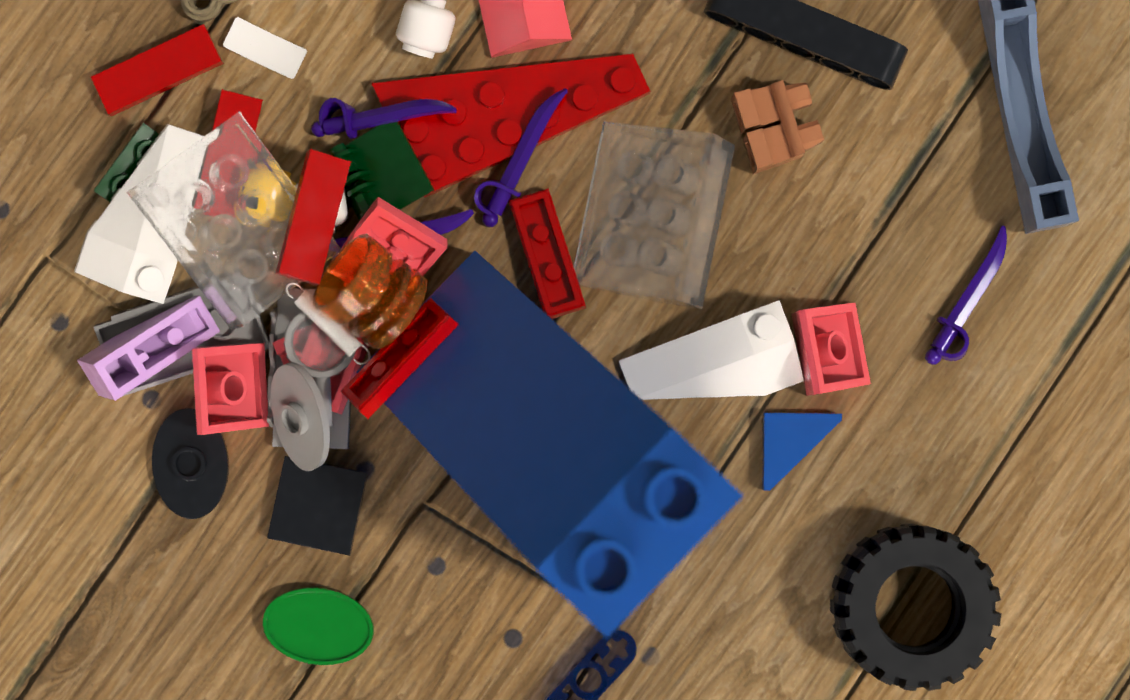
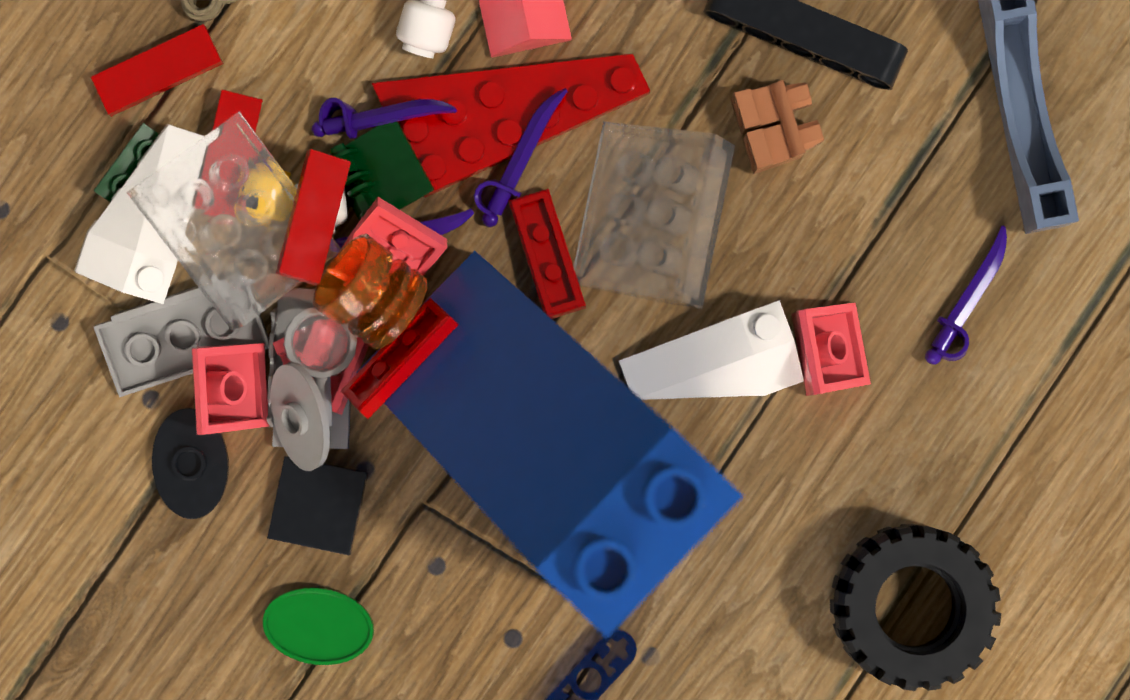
lavender slope [77,295,220,401] -> none
white sticker [223,17,307,79] -> none
white piece [286,283,371,365] -> none
blue tile [762,413,842,491] -> none

